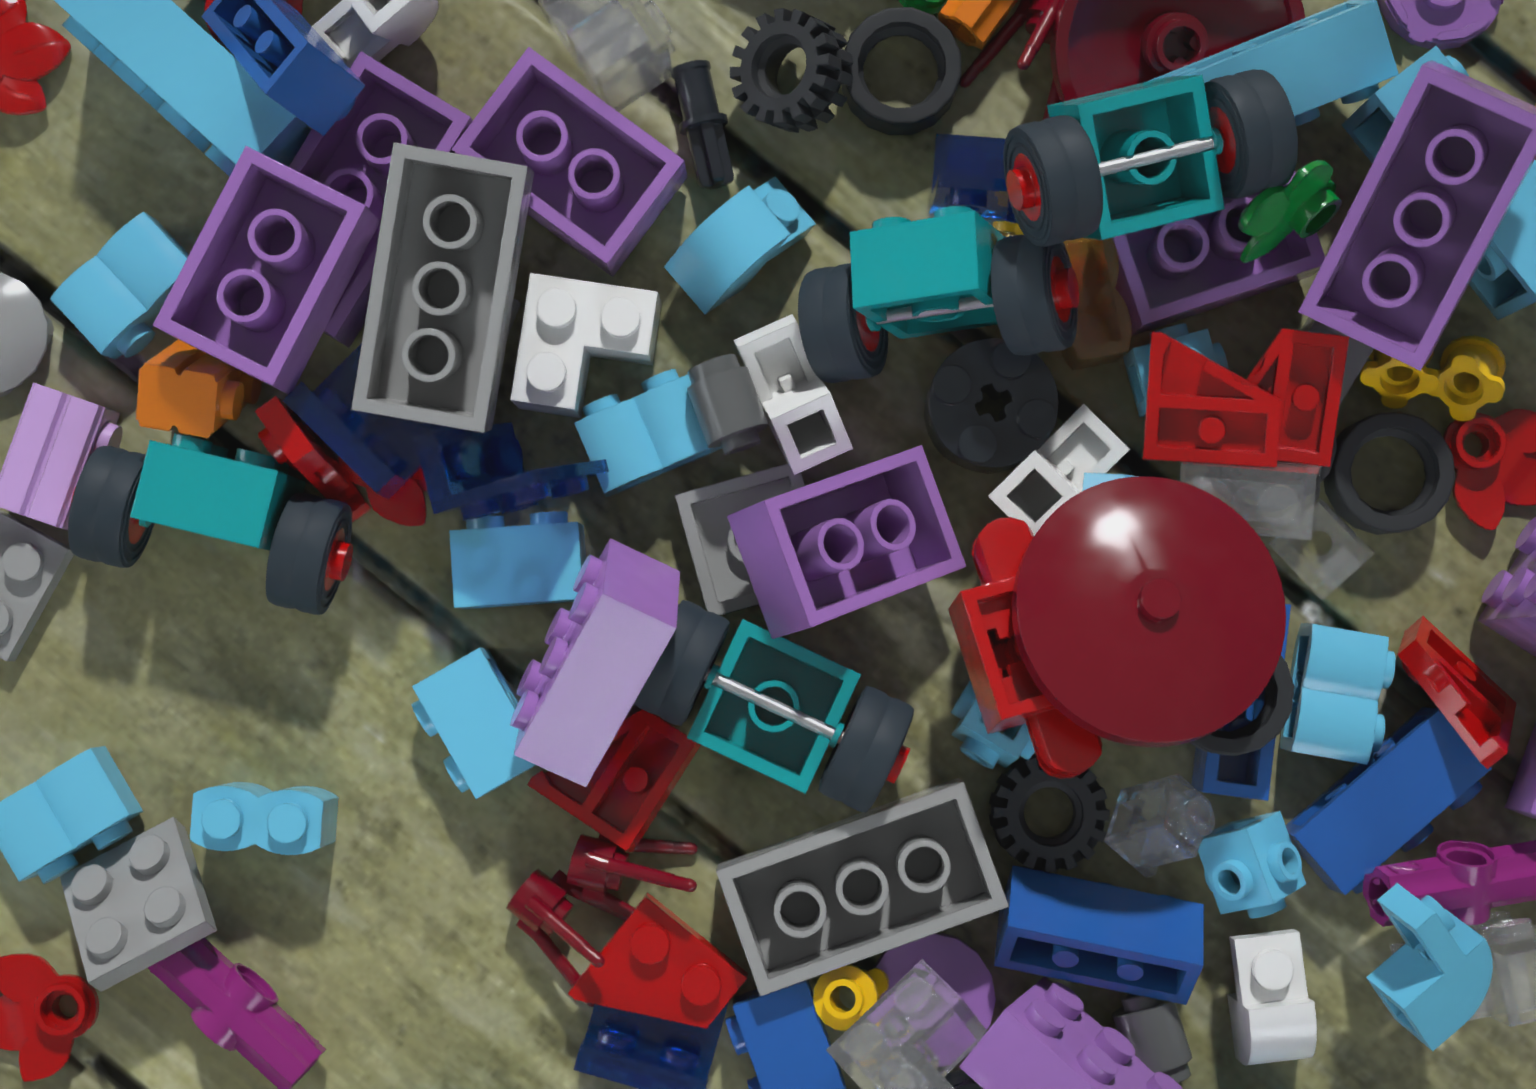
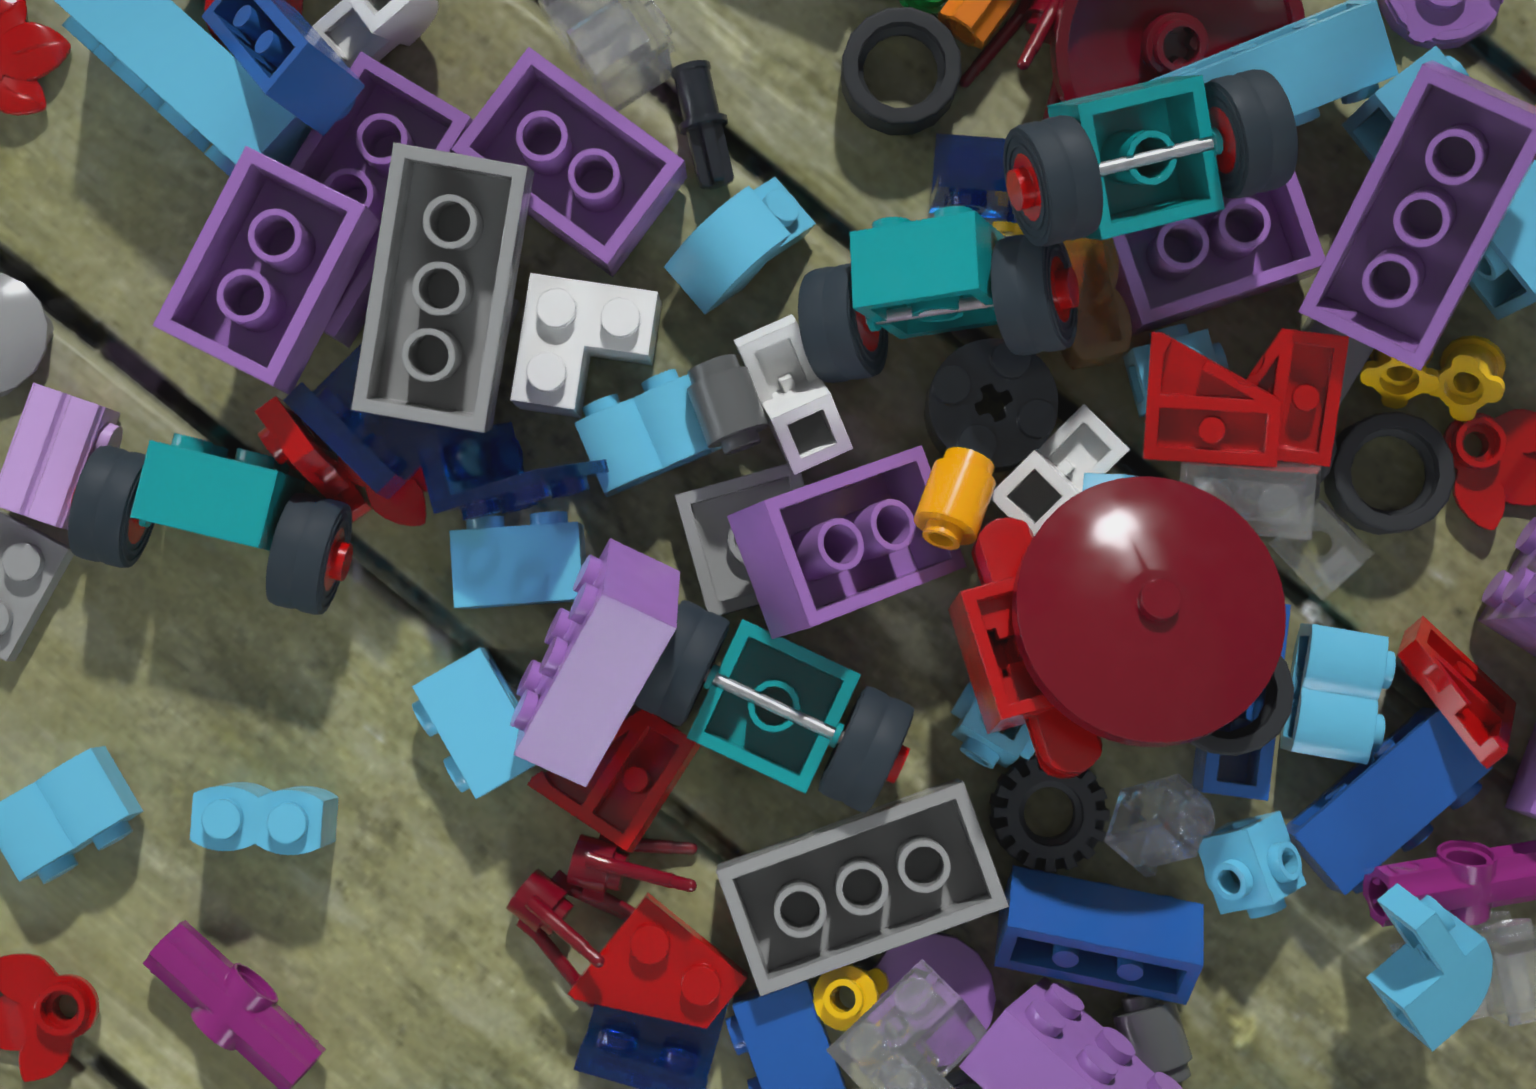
medium azure brick [50,212,189,359] -> none
light grey plate [60,817,217,992] -> none
orange brick [136,339,262,438] -> none
black tyre [730,8,854,133] -> none
white brick [1227,929,1317,1066] -> none
green plate [1238,160,1342,263] -> none
none -> light orange brick [914,447,996,550]

